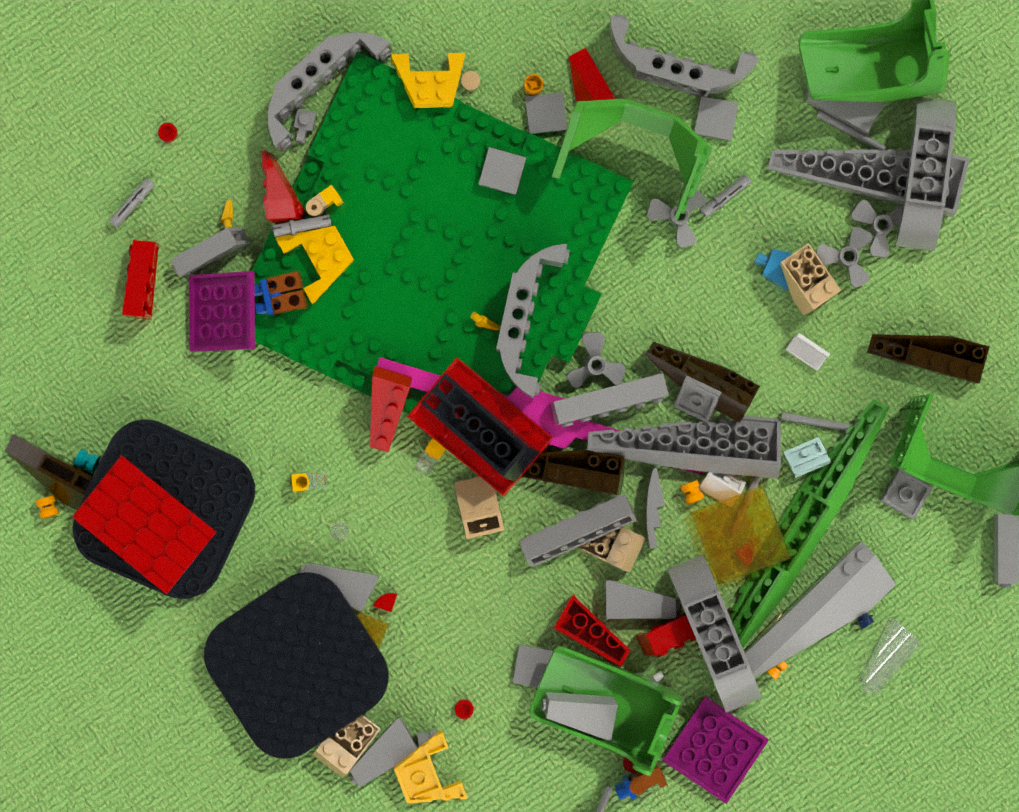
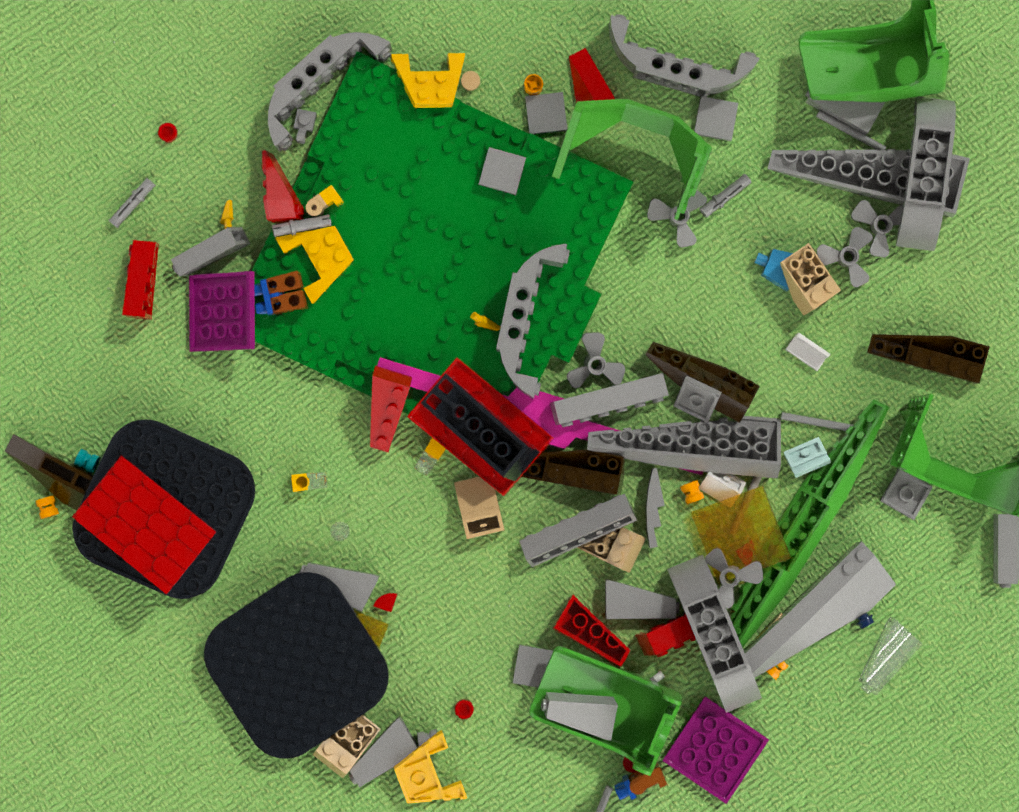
none -> light grey piece [705,548,763,608]

